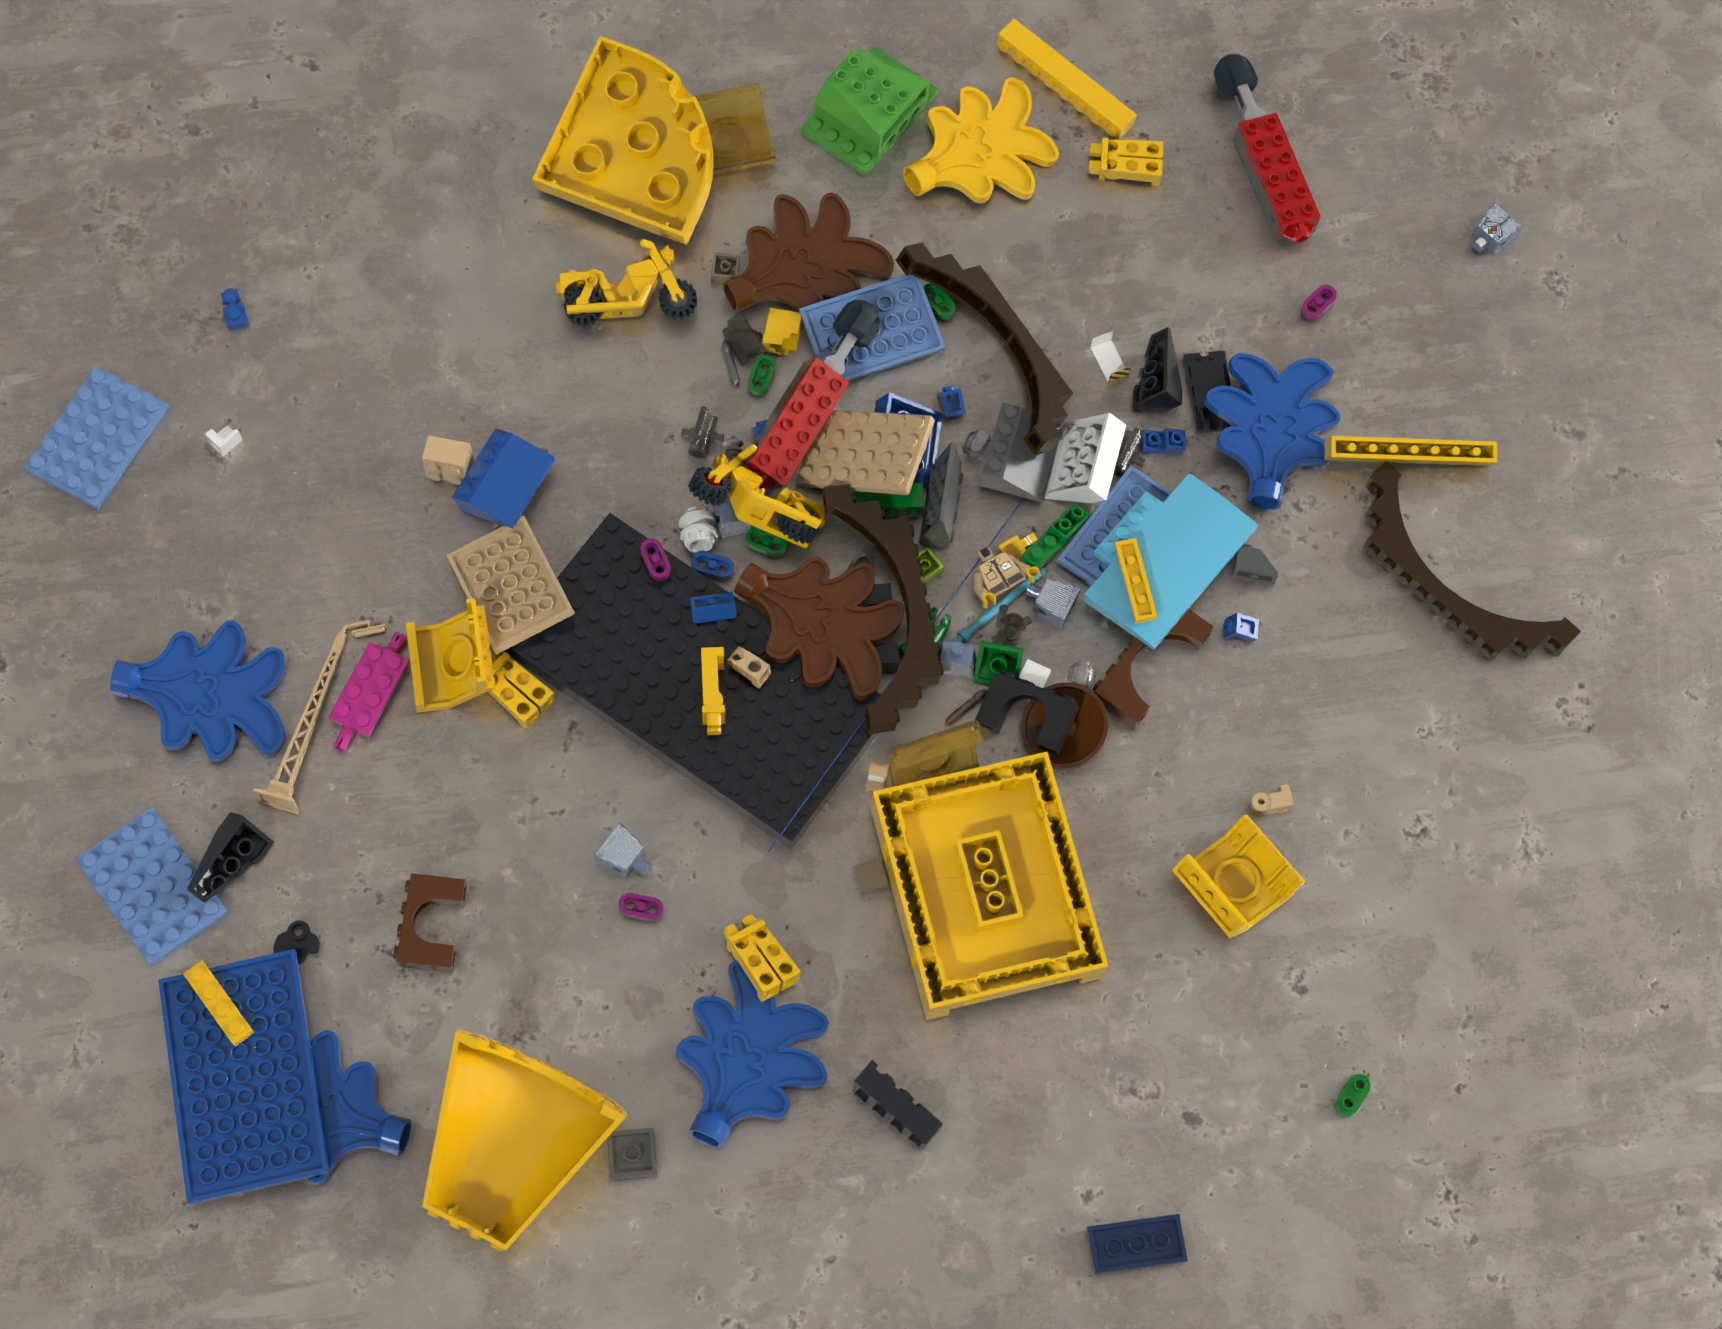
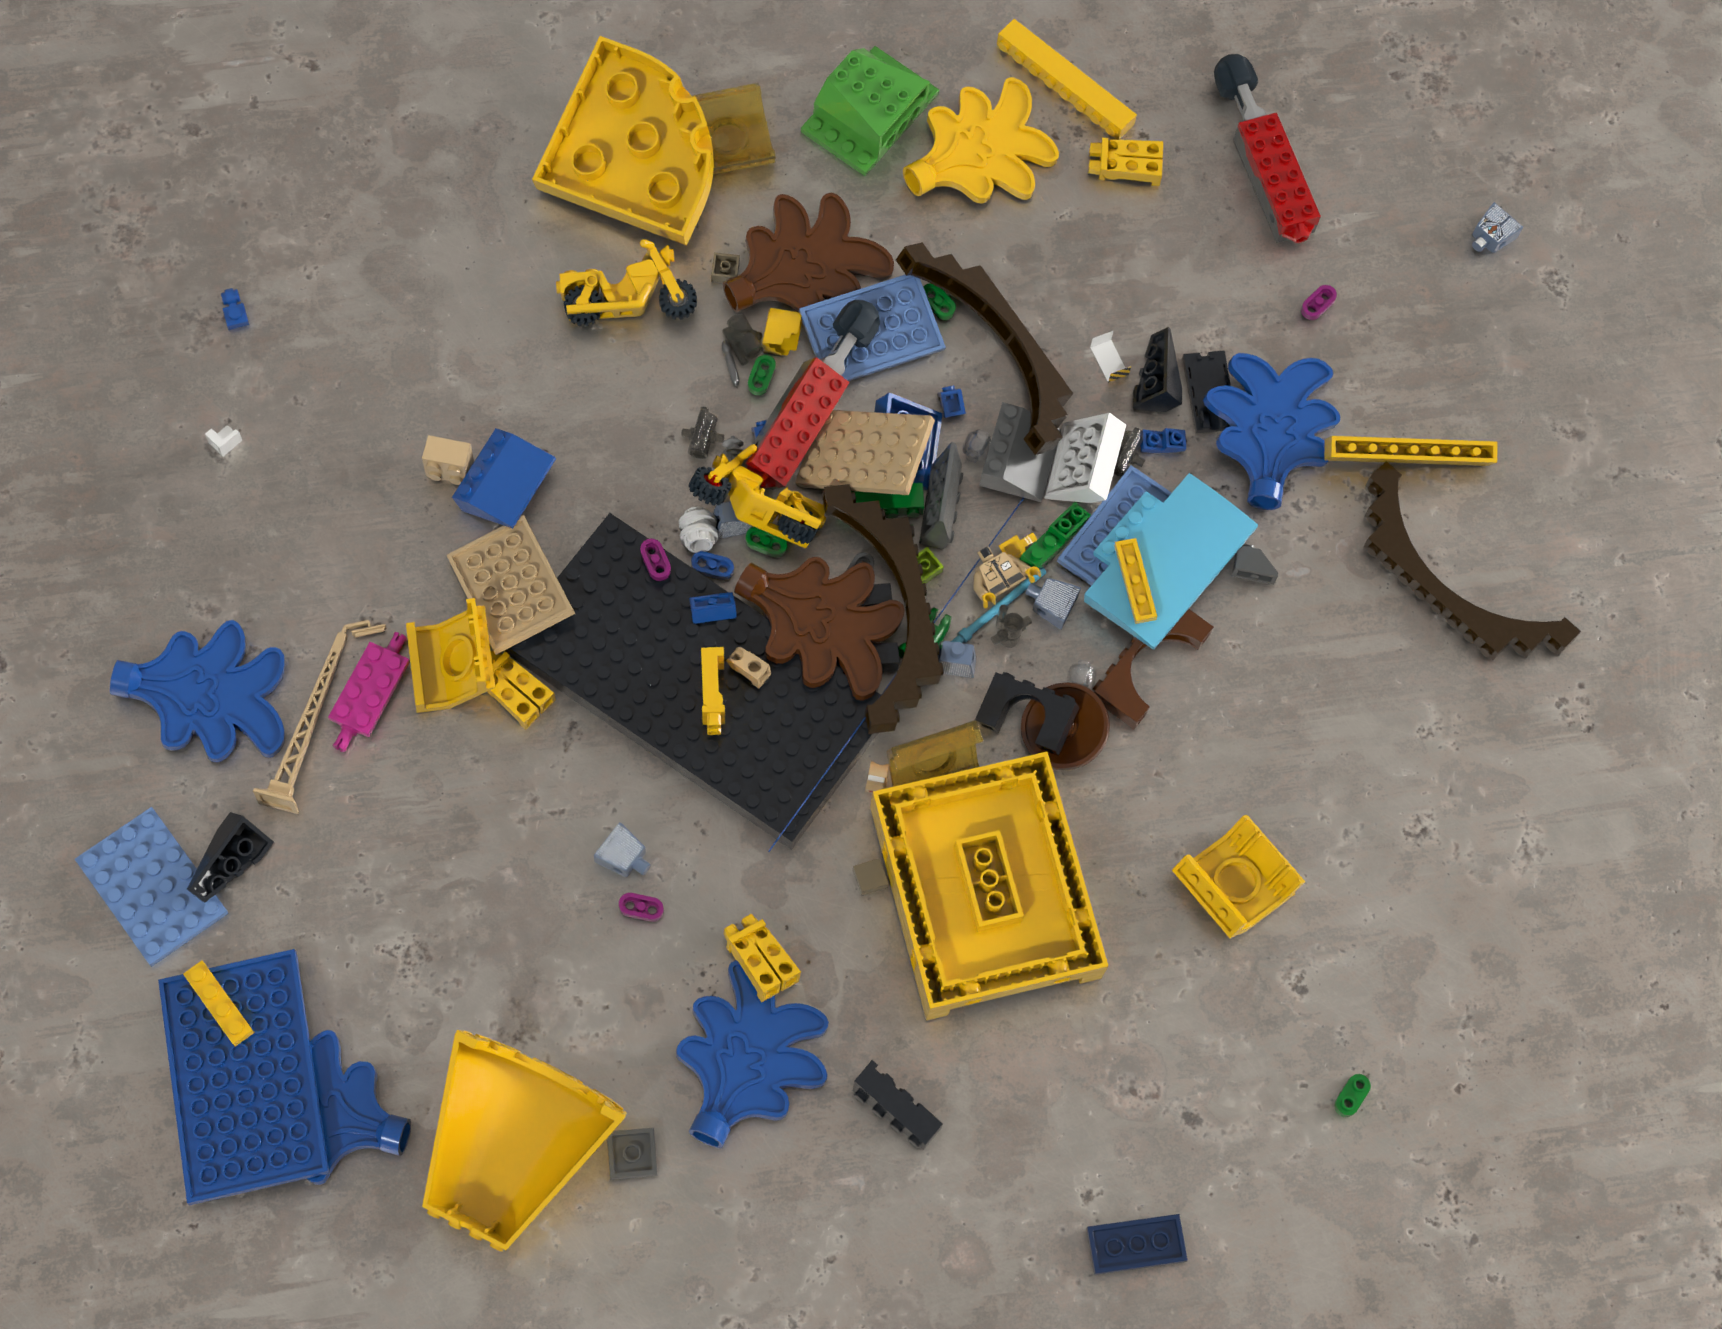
medium blue plate [23,366,169,510] -> none
black plate [273,921,320,965] -> none
reddish brown arch [393,873,467,973] -> none
flat silver piece [945,689,987,724] -> none
green slope [973,640,1024,685] -> none
white panel [1018,659,1051,689] -> none
blue bracket [1223,613,1259,642] -> none
tan leg [1249,784,1294,816] -> none

